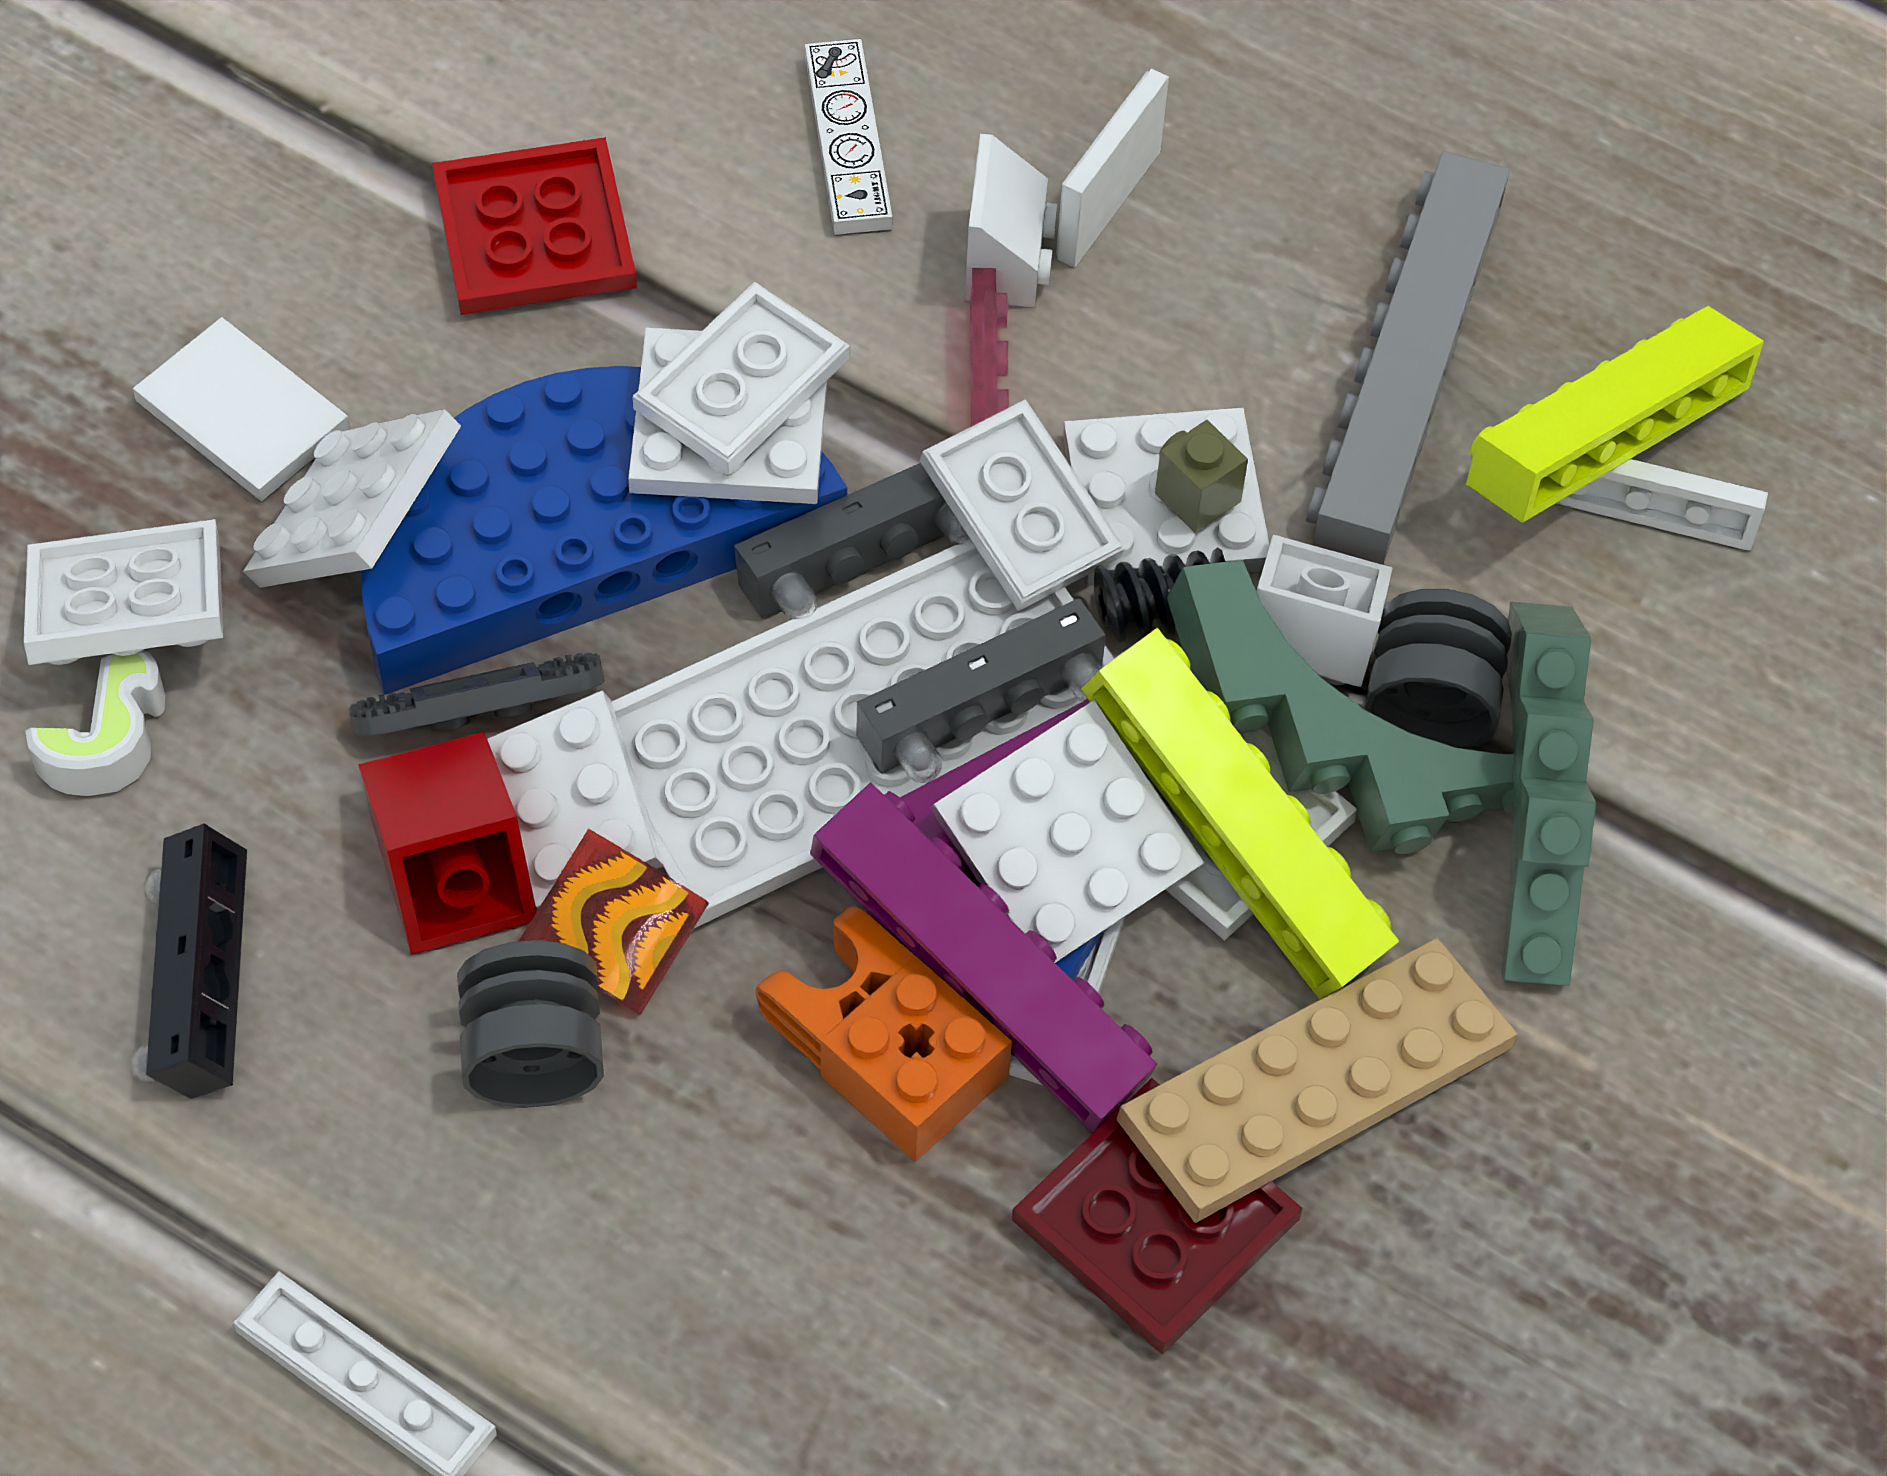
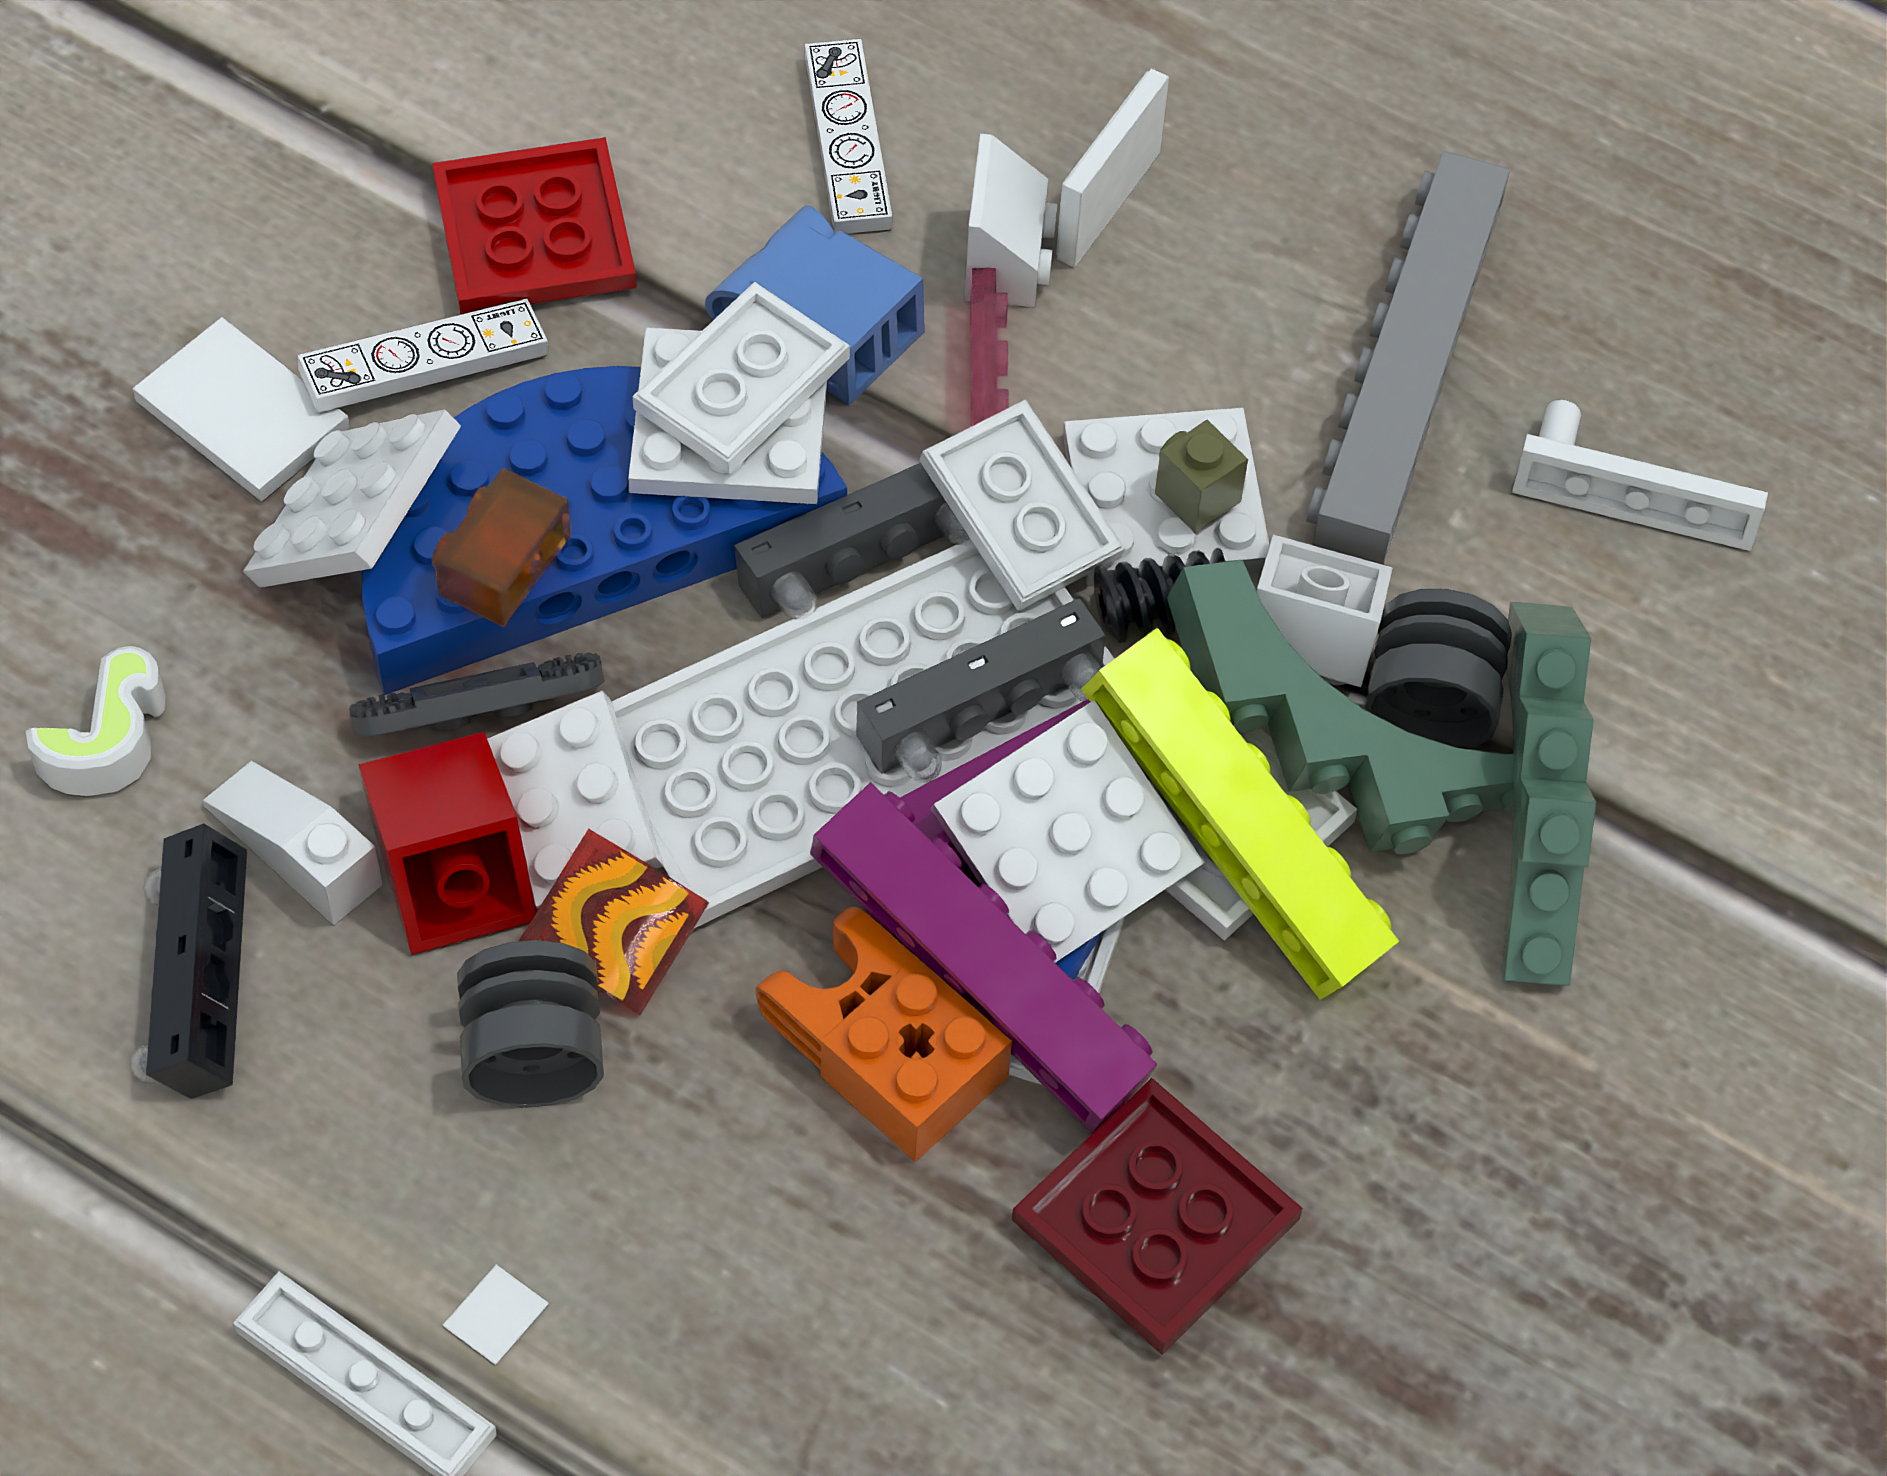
white plate [24,519,223,665] -> none
tan plate [1117,937,1518,1223] -> none
neon yellow brick [1466,306,1764,523] -> none
none -> white slope [203,761,383,925]
none -> white tile [298,299,548,413]
none -> clear orange brick [432,468,571,627]
none -> white sticker [442,1264,549,1365]
none -> medium blue piece [705,205,925,405]

